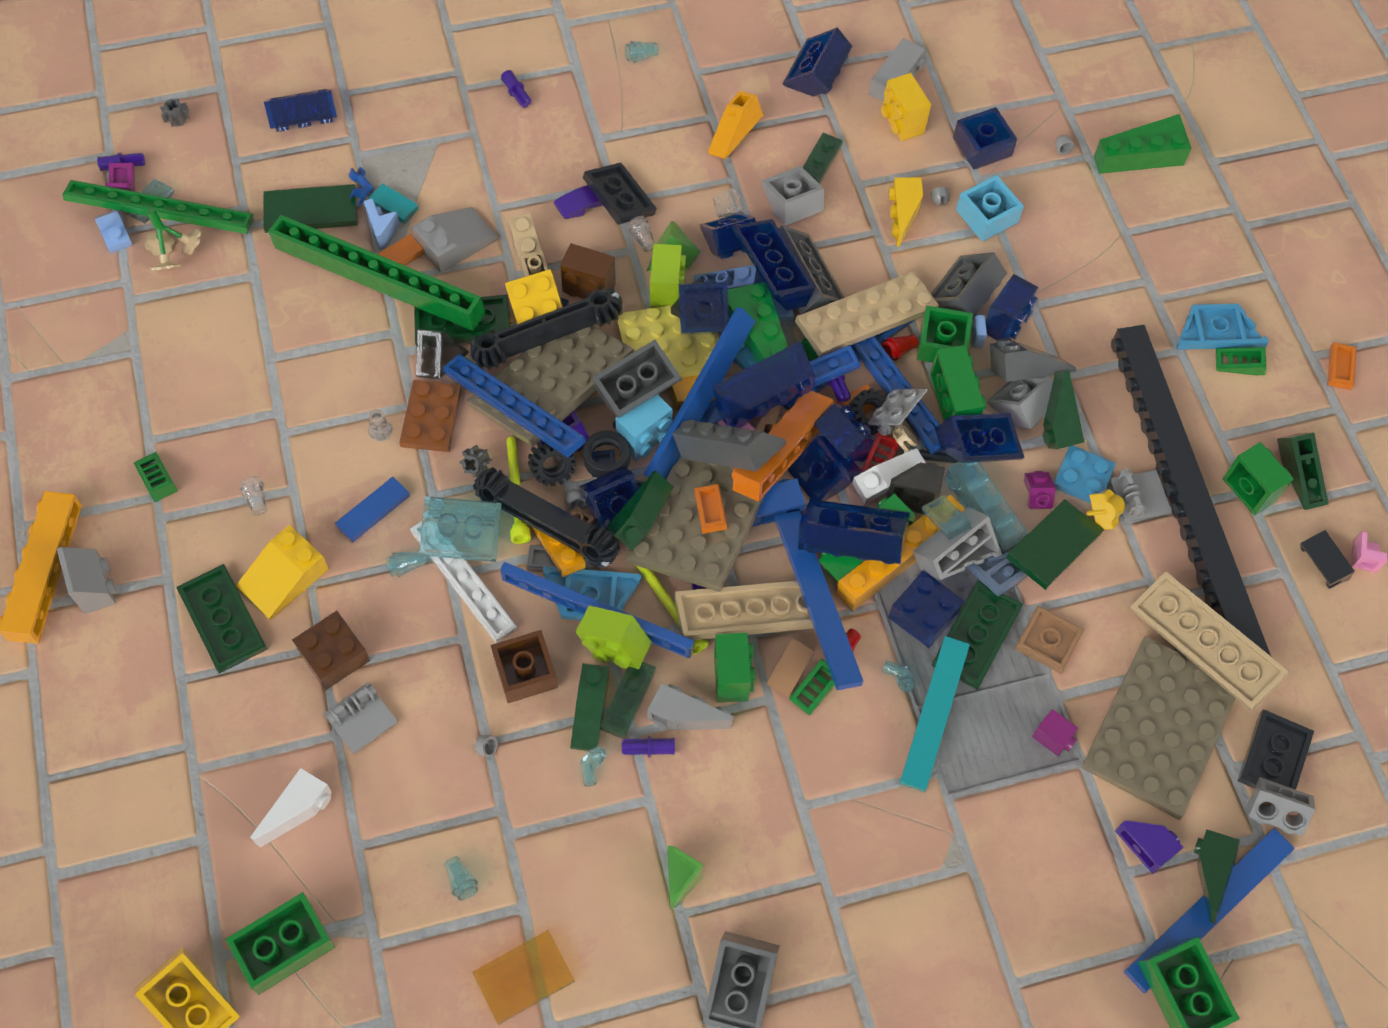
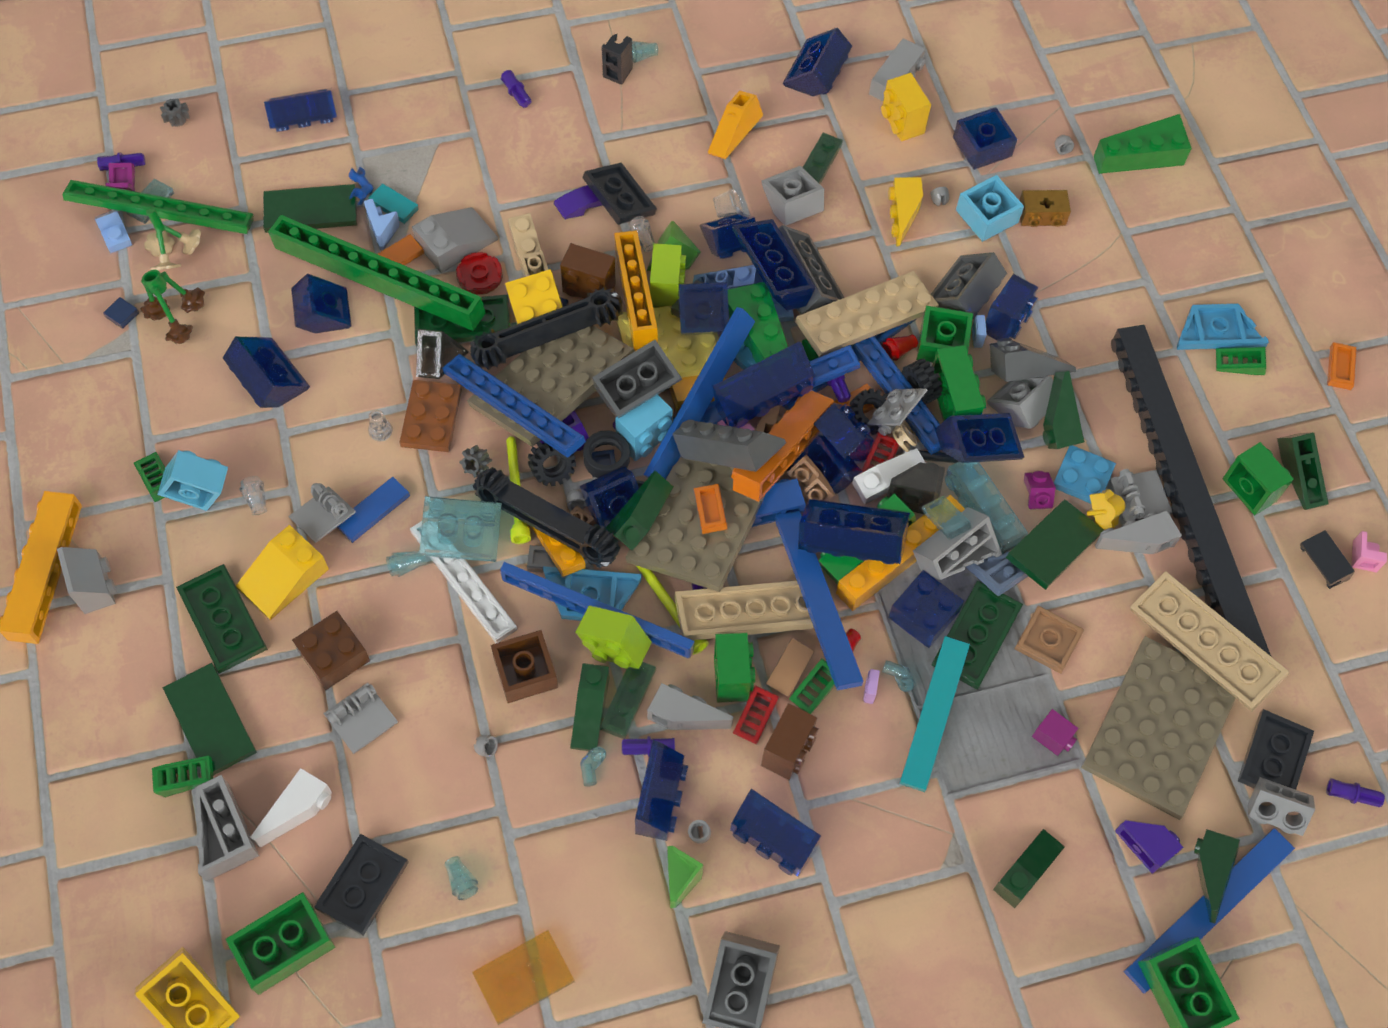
none -> dark blue tile [103,297,139,329]
none -> reddish brown plant [140,270,205,344]
none -> green slope [152,756,213,797]
none -> medium azure brick [157,450,228,511]
none -> dark green tile [162,663,257,776]
none -> light grey wedge [195,775,259,882]
none -> clear blue slope [222,336,310,408]
none -> light grey hinge [289,483,356,543]
none -> clear blue slope [291,273,351,334]
none -> black plate [314,834,409,936]
none -> red tile [456,252,503,295]
none -> black hinge [602,34,633,85]
none -> light orange brick [614,230,658,351]
none -> clear blue slope [635,740,689,841]
none -> light grey hinge [688,820,711,844]
none -> clear blue slope [730,788,821,877]
none -> red slope [733,685,779,745]
none -> reddish brown brick [761,703,819,780]
none -> medium nougat slope [787,455,835,512]
none -> lavender tile [863,669,880,704]
none -> black tyre [902,359,943,405]
none -> dark green slope [993,829,1065,908]
none -> pearl gold brick [1019,190,1071,227]
none -> light grey slope [1095,511,1182,554]
none -> dark purple axle [1326,778,1385,807]

